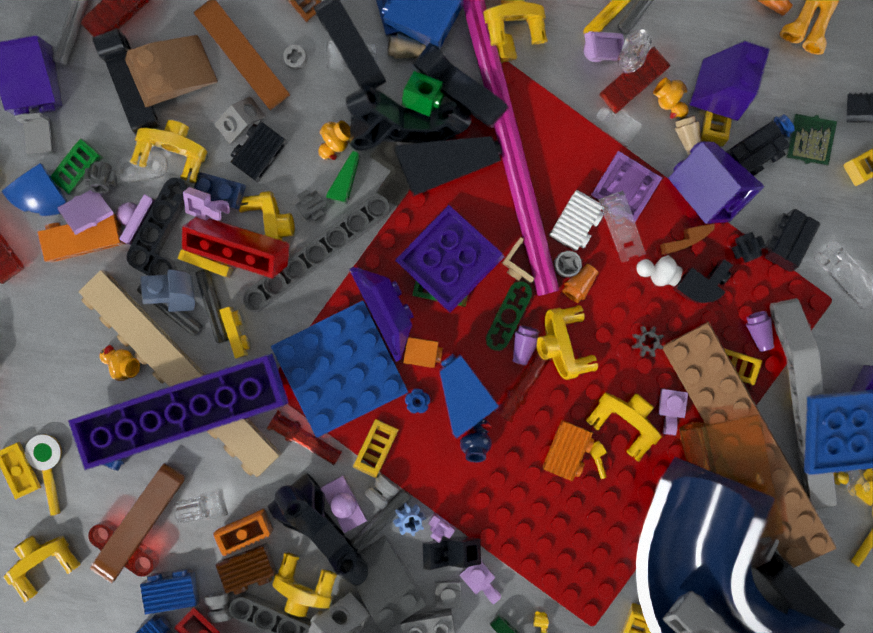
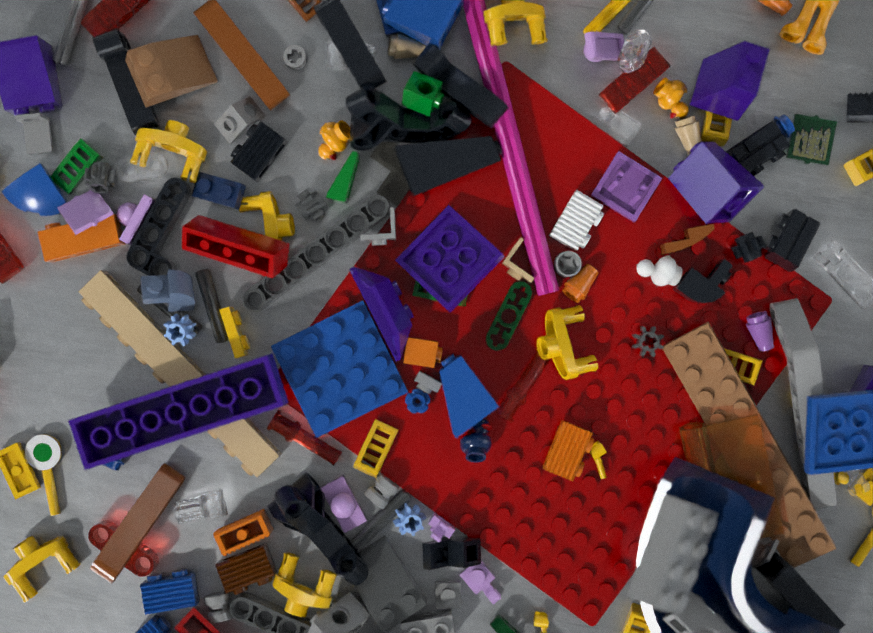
light orange animal [99,345,140,381] -> none
yellow plate [178,249,233,278] -> none
lavender plate [183,187,230,221] -> none
yellow slope [497,33,517,63] -> none
medium lavender cone [513,325,539,365] -> none
yellow connector [586,392,662,461] -> none
clear plate [598,190,646,263] -> none
lavender plate [658,389,688,435] -> none
none -> light blue gear [164,314,197,346]
none -> light grey bracket [360,207,396,246]
none -> light grey plate [414,370,442,394]
none -> light grey brick [627,493,719,615]

